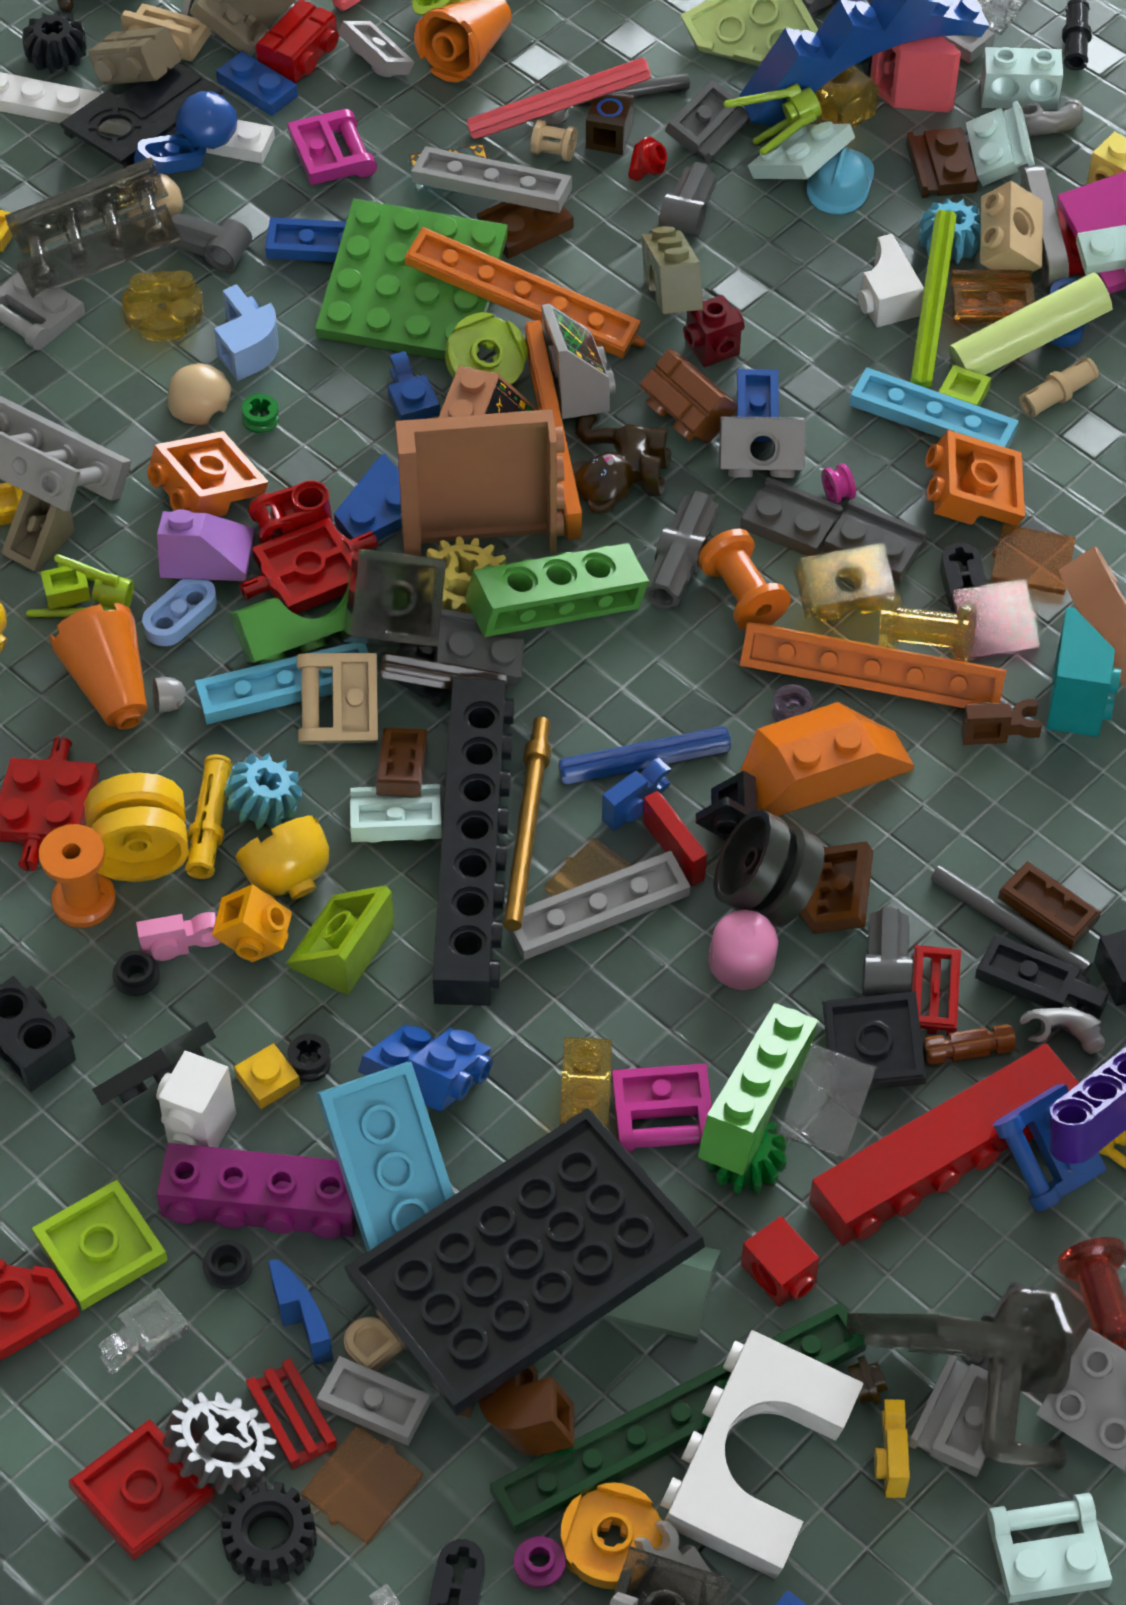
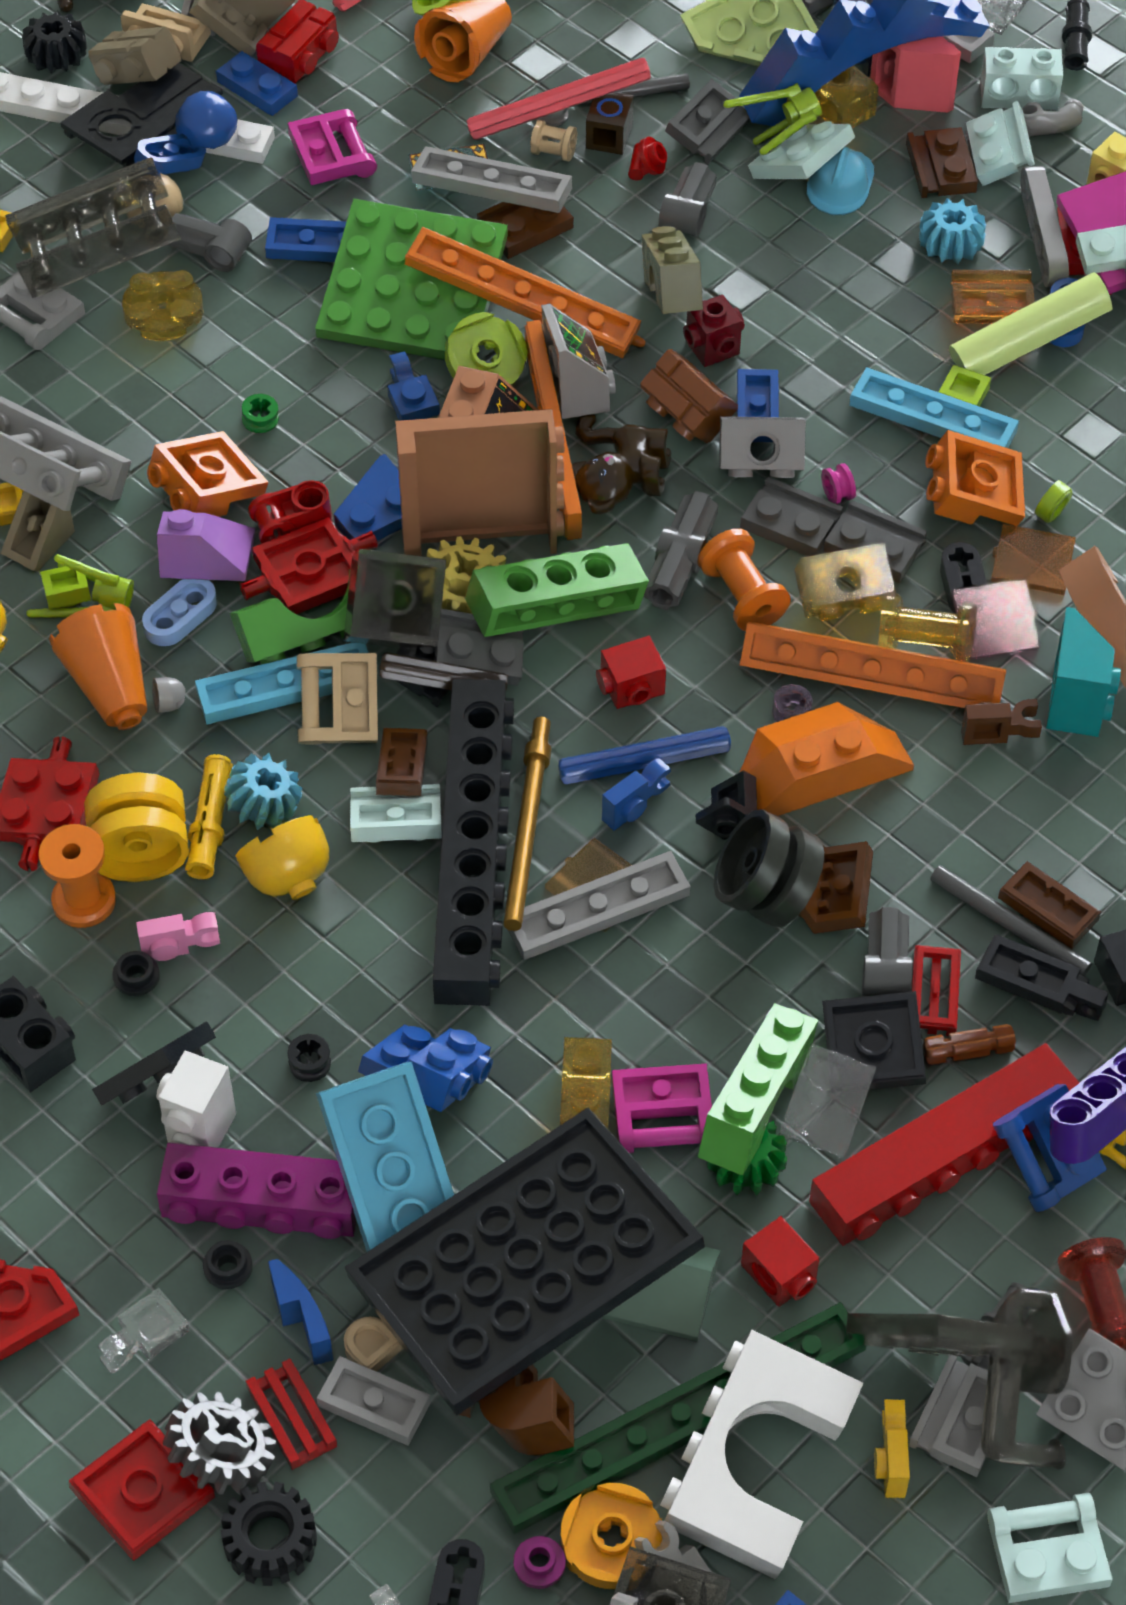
lime plate [32,1179,168,1311] -> none
tan hair [167,363,232,425] -> none
light orange brick [212,884,292,963] -> none
light blue brick [214,284,279,382] -> none
yellow plate [234,1043,301,1110] -> none
lime slope [286,885,395,995] -> none
clear orange piece [301,1426,423,1545] -> none
light grey plate [338,21,415,77] -> none
red tile [643,791,707,887] -> none
bright pink helmet [708,909,778,990] -> none
dark brown plate [848,1355,888,1406] -> none
white arch [858,234,924,328] -> none
lime axle [910,209,957,389] -> none
tan brick [980,181,1043,282] -> none
tan pin [1019,356,1099,418] -> none
light grey piece [1020,1007,1106,1054] -> none
none -> red brick [596,635,666,709]
none -> lime tile [1034,480,1073,523]

